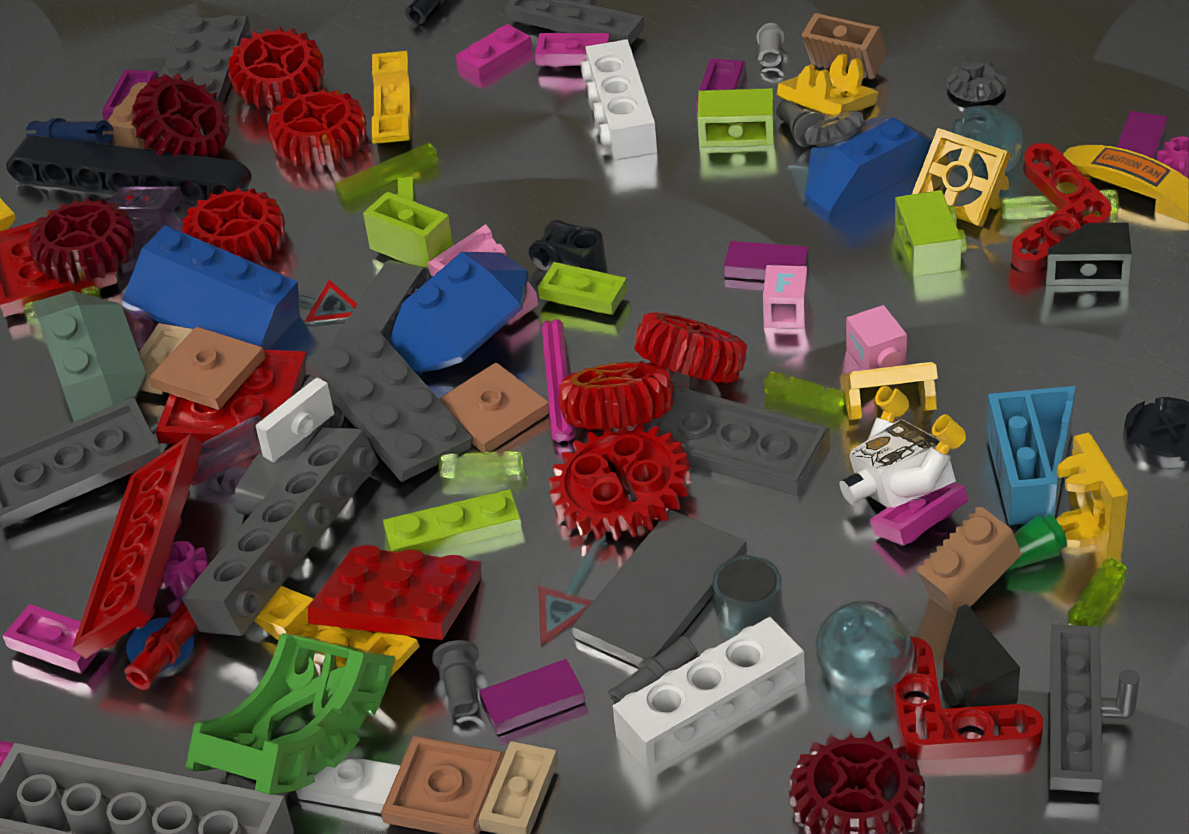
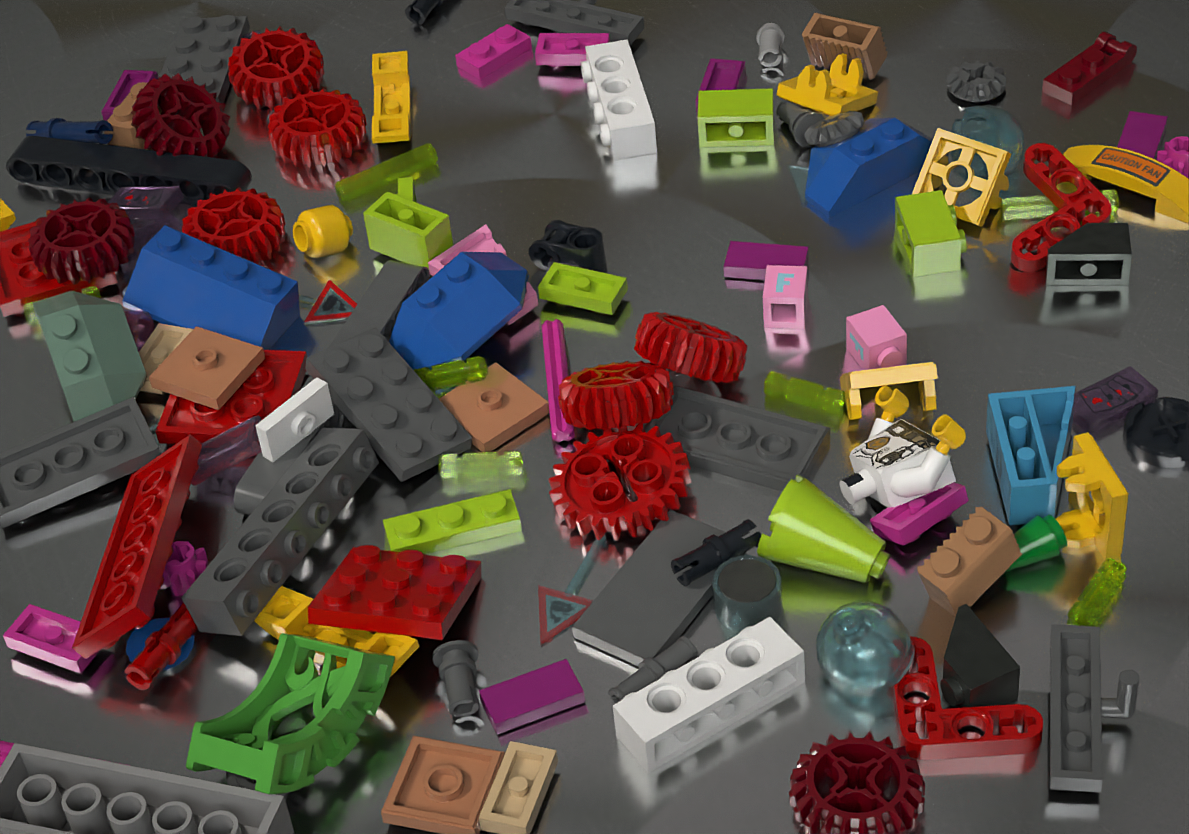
white plate [296,756,400,813] -> none
none -> yellow head [293,205,353,259]
none -> clear neon green axle [414,356,489,390]
none -> black pin [671,519,761,586]
none -> lime cone [757,474,890,583]
none -> dark red plate [1042,31,1137,106]
none -> clear purple tile [1073,366,1158,434]

